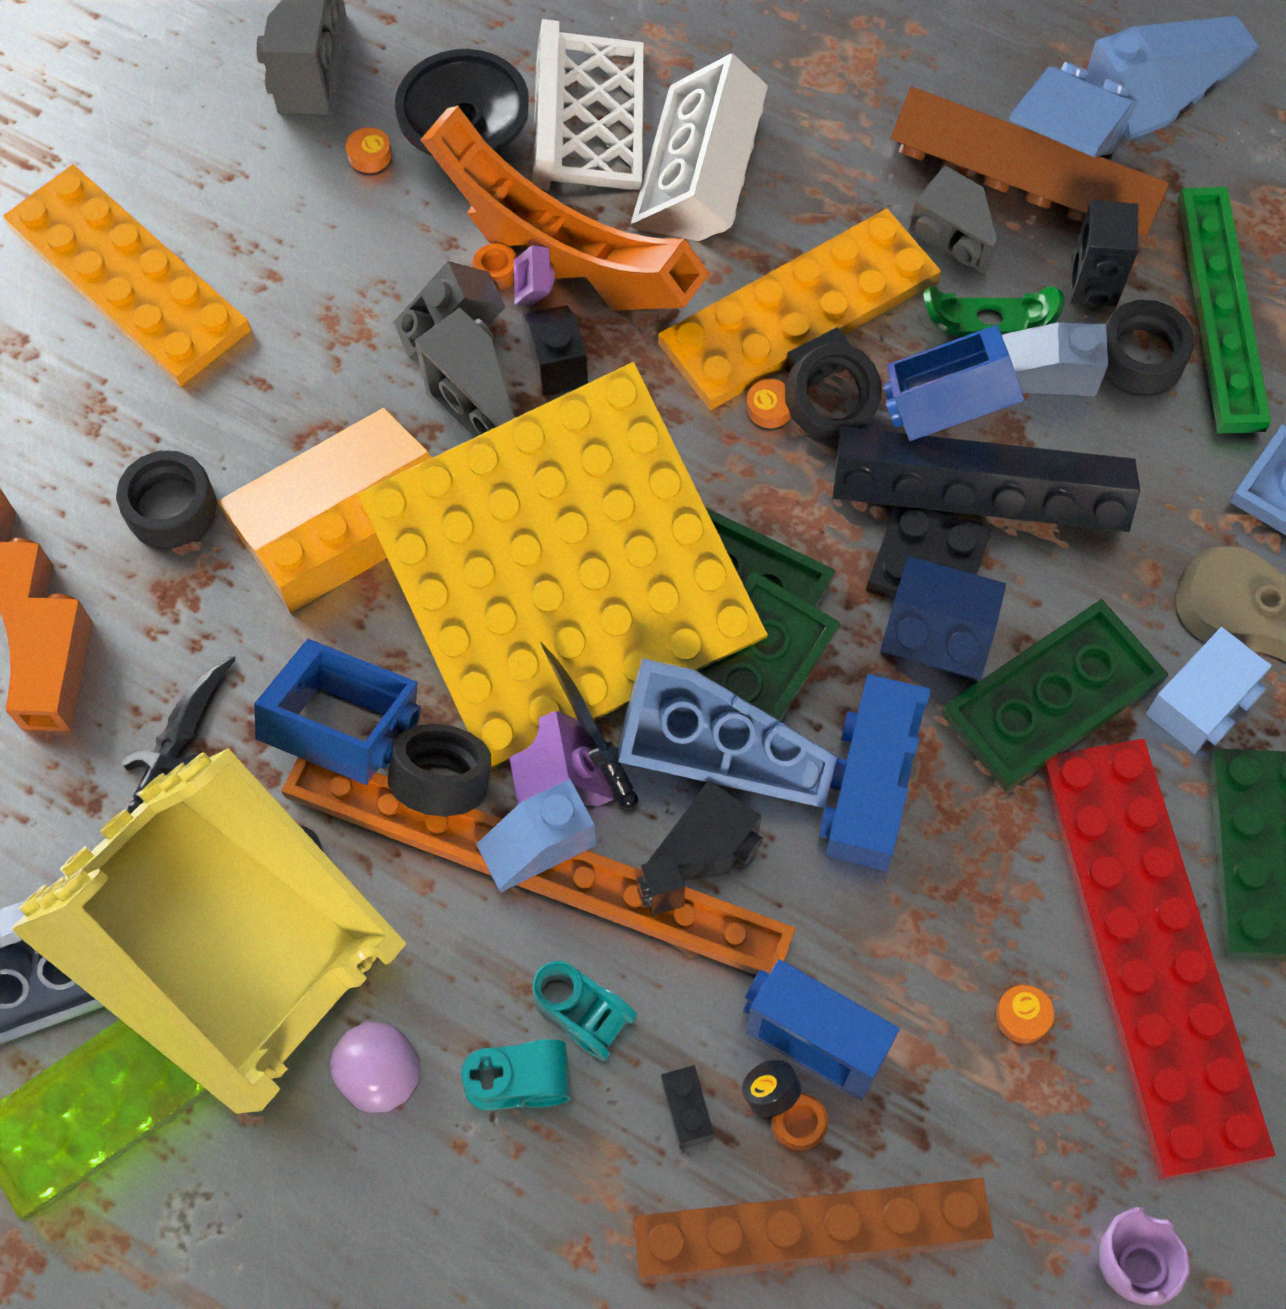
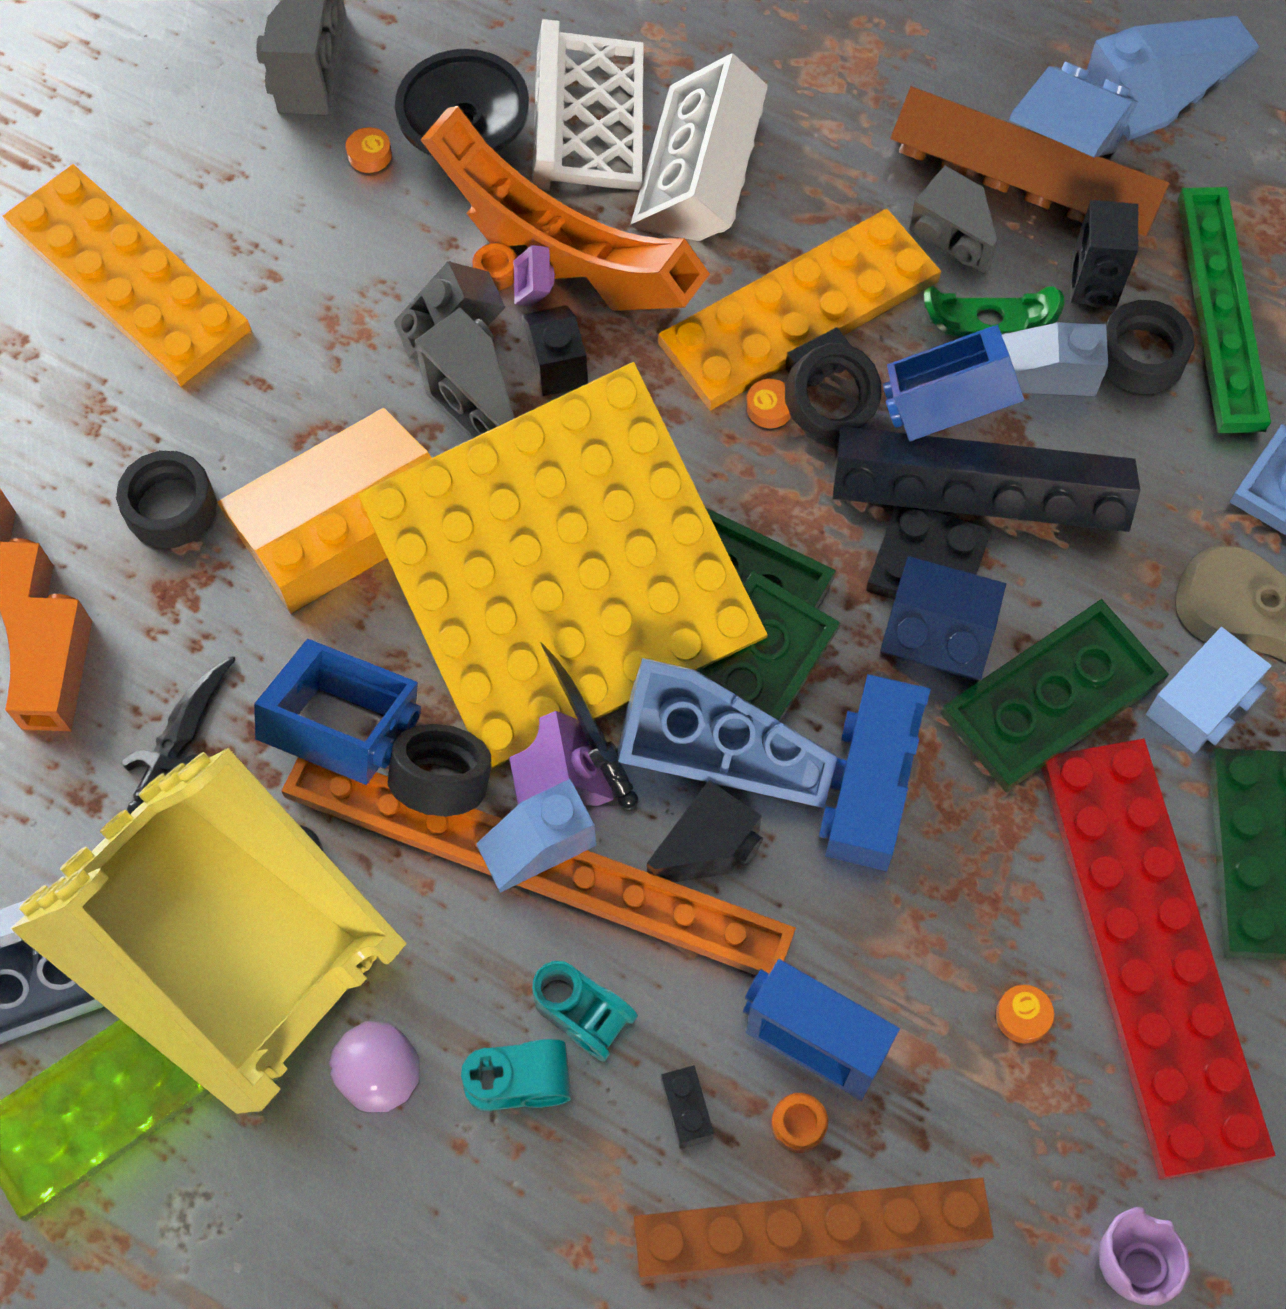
black piece [637,855,685,917] -> none
black tile [742,1060,802,1117] -> none

